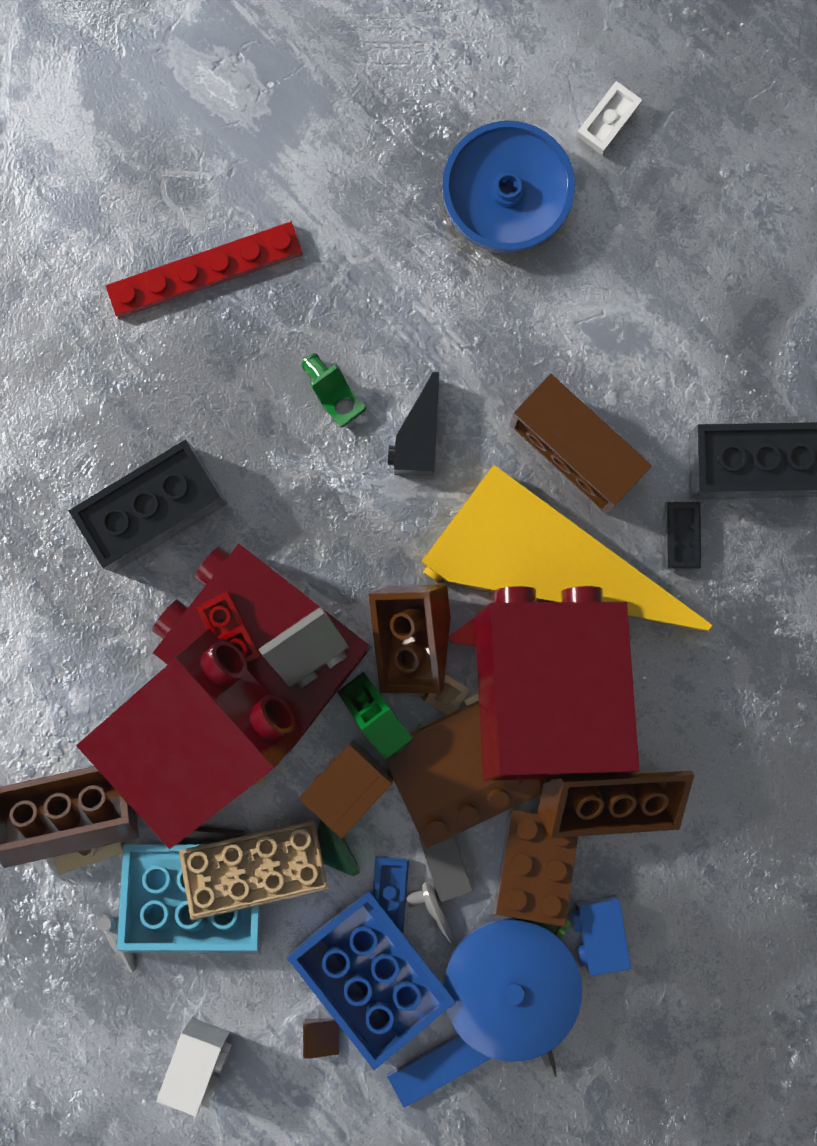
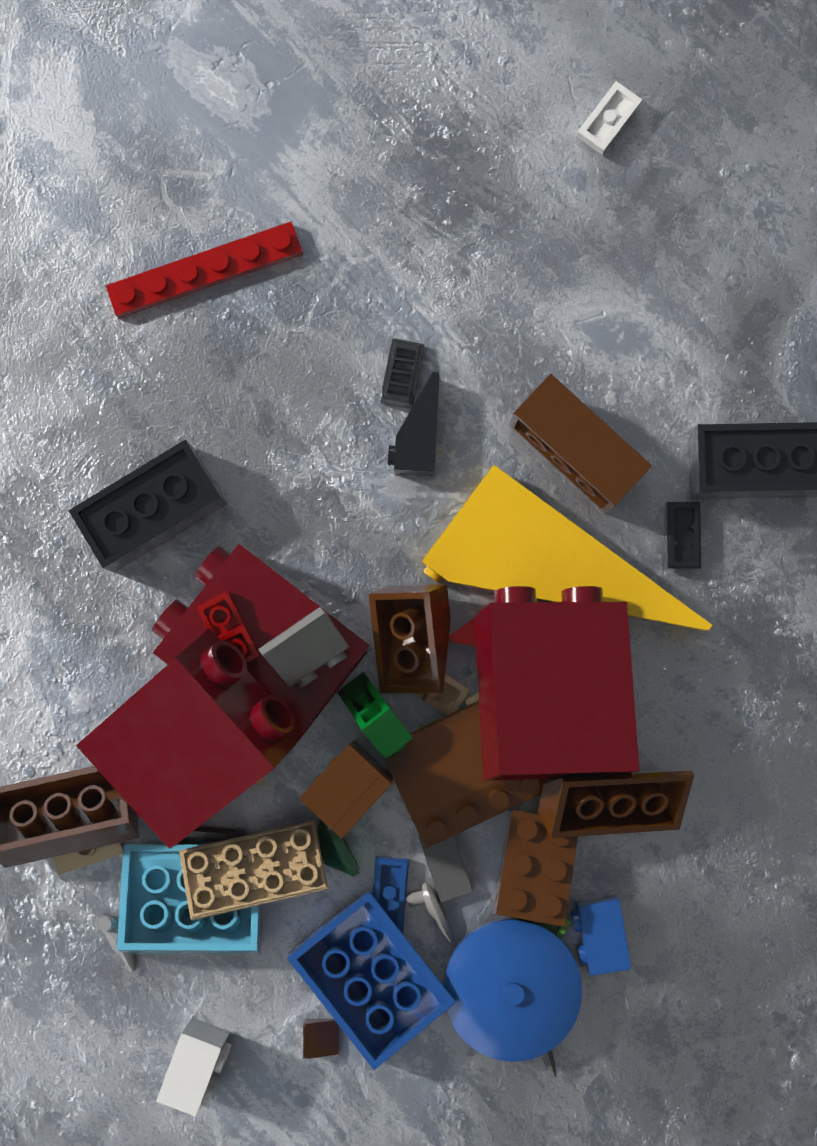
green bracket [301,353,366,428] -> none
blue tile [387,1034,492,1108] -> none
blue dish [442,121,575,254] -> none
none -> black slope [380,338,425,409]

